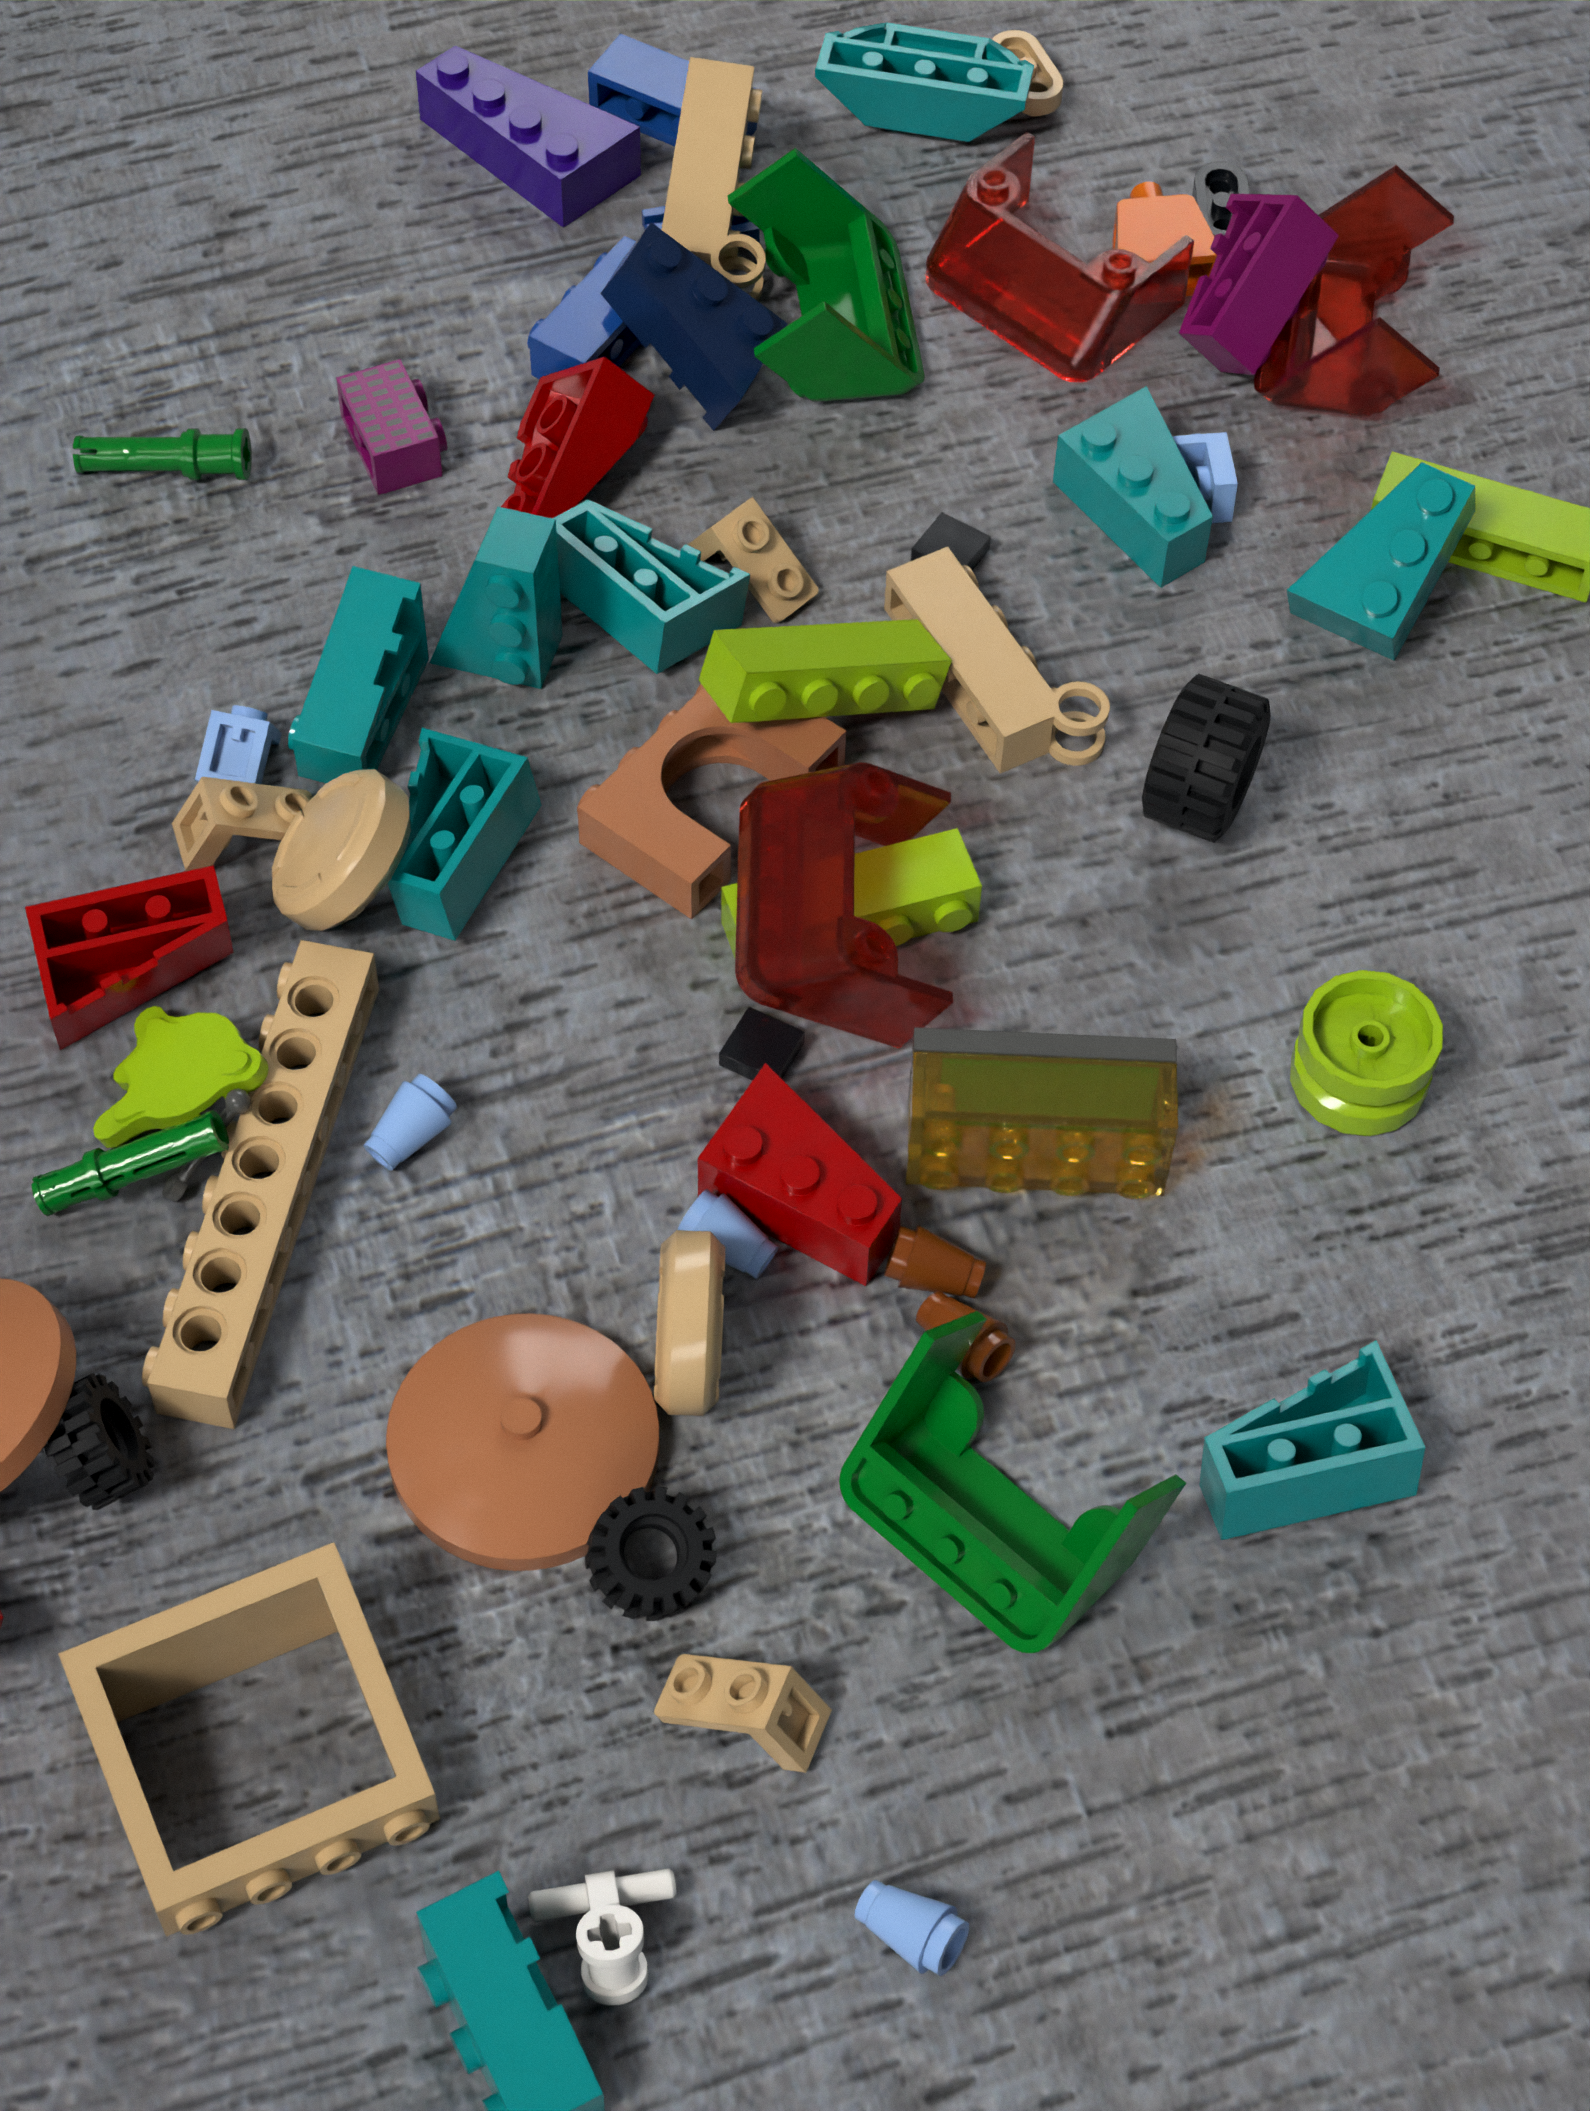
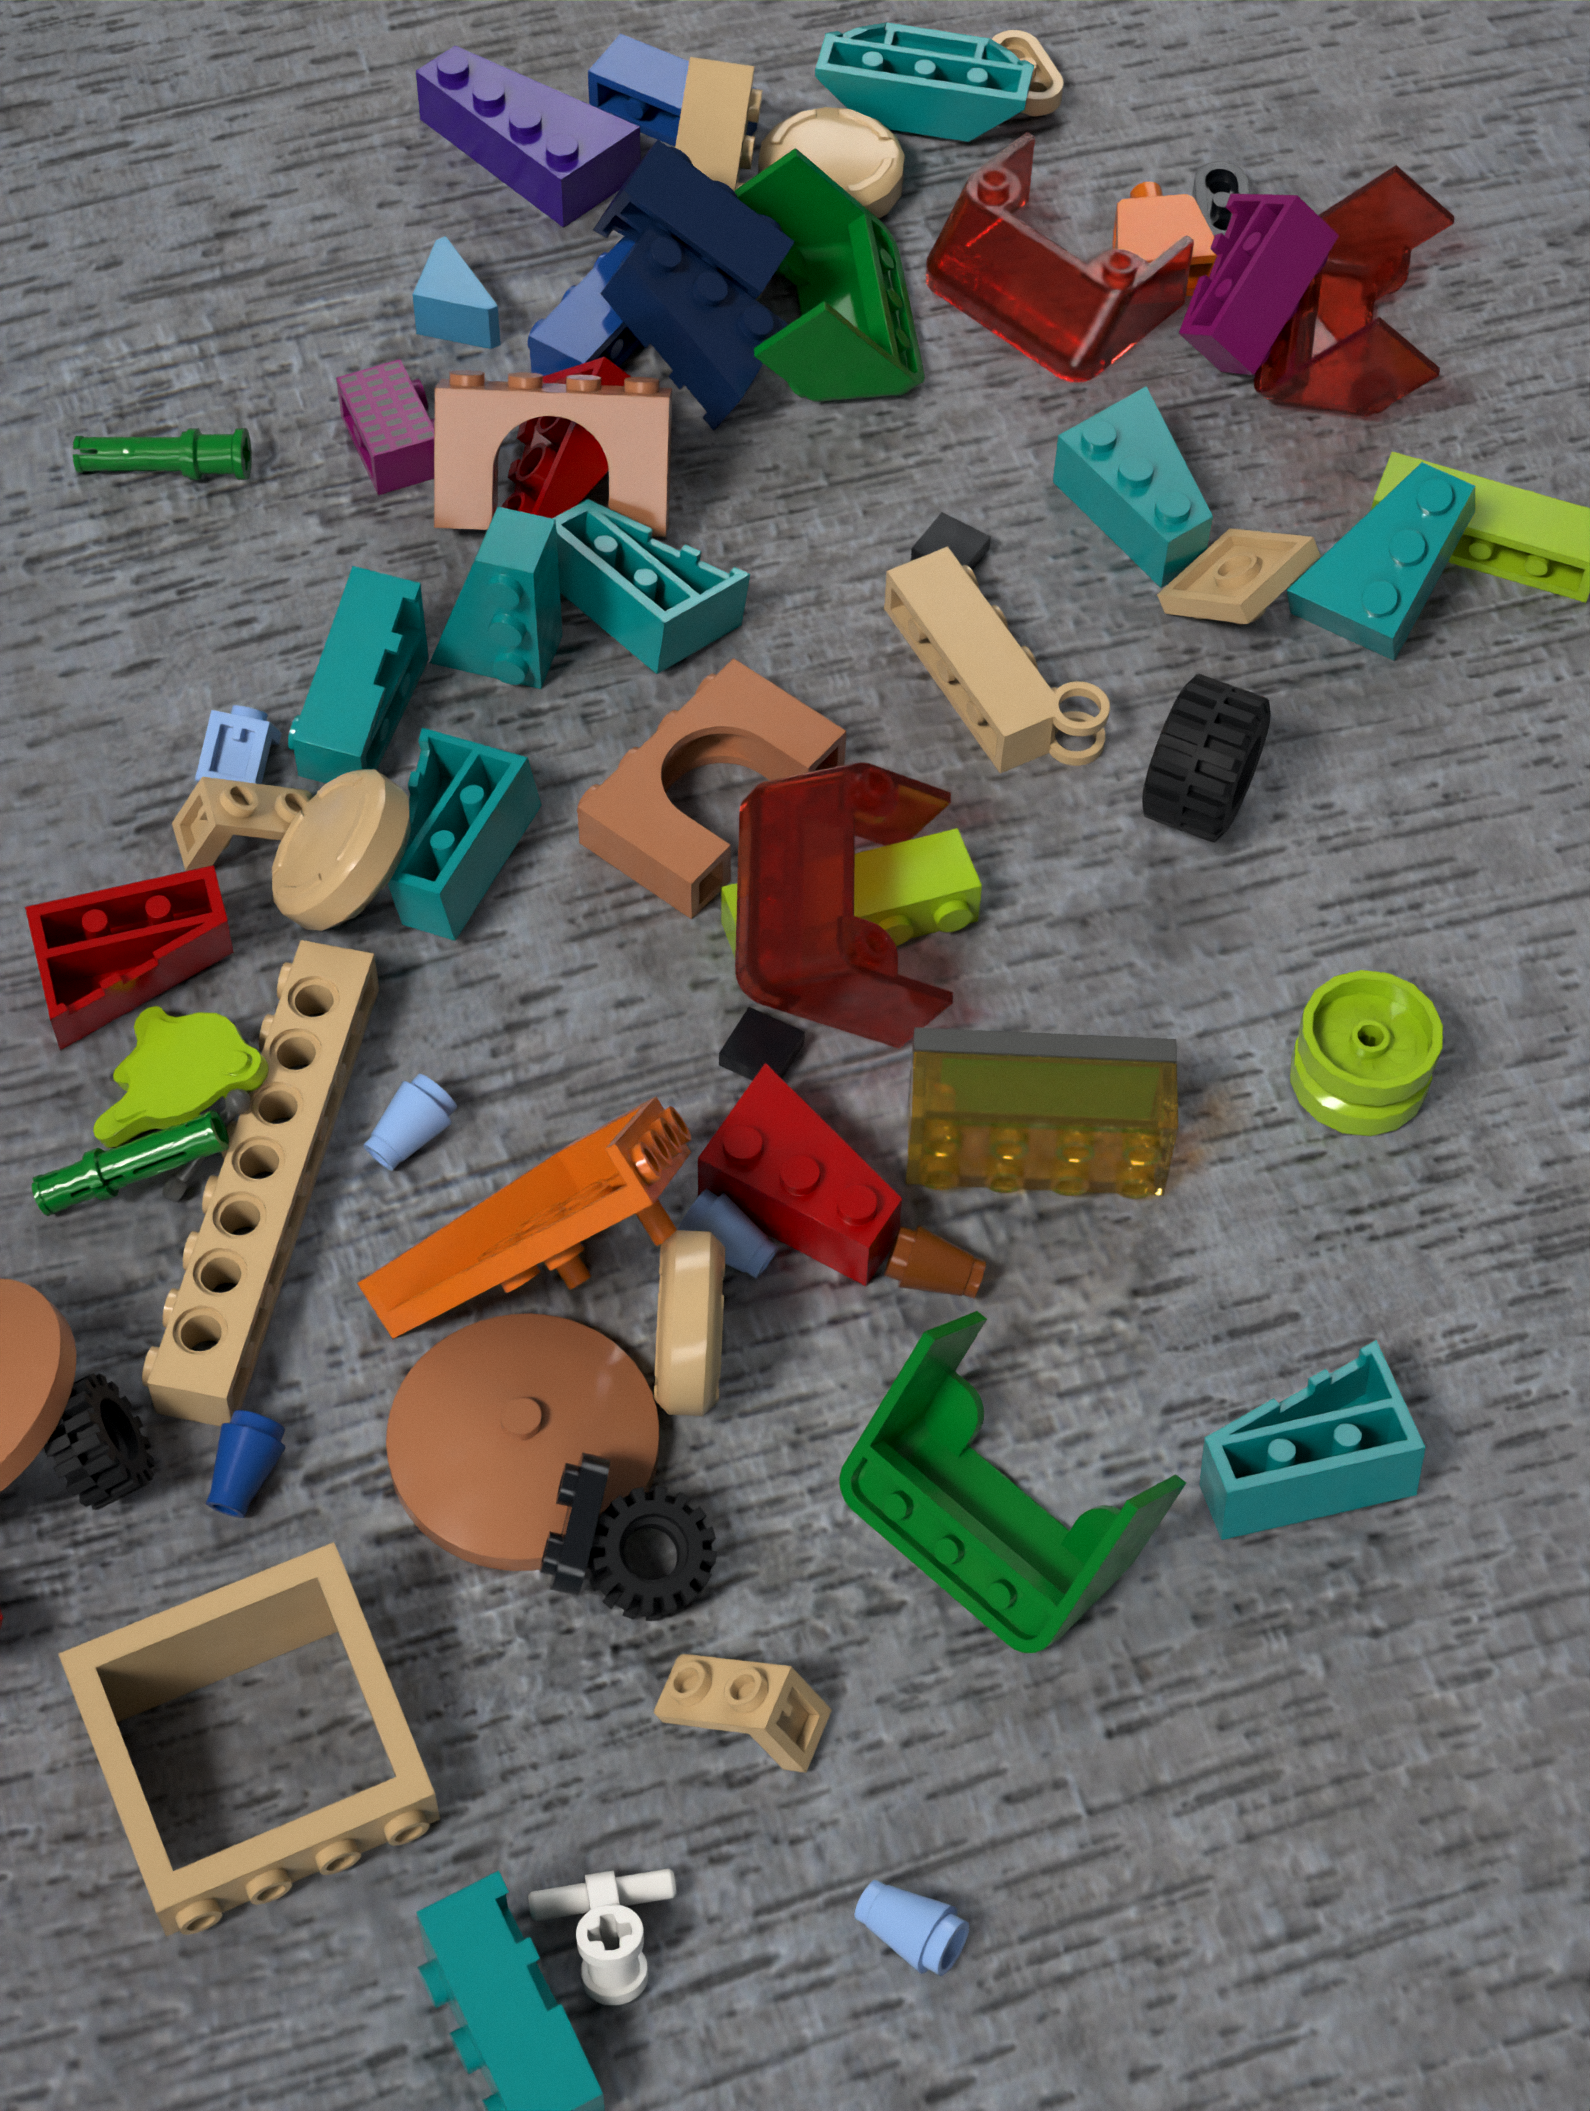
tan bracket [687,496,819,623] -> none
lime brick [699,619,952,723] -> none
dark orange cone [916,1291,1016,1382] -> none
light blue bracket [1173,432,1238,523] -> none
none -> blue cone [206,1410,286,1518]
none -> orange piece [357,1097,691,1339]
none -> dark azure slope [412,236,501,349]
none -> nougat arch [434,370,672,537]
none -> black plate [540,1452,610,1596]
none -> dark blue wedge [593,140,795,299]
none -> tan piece [758,107,905,219]
none -> tan plate [1157,528,1321,625]

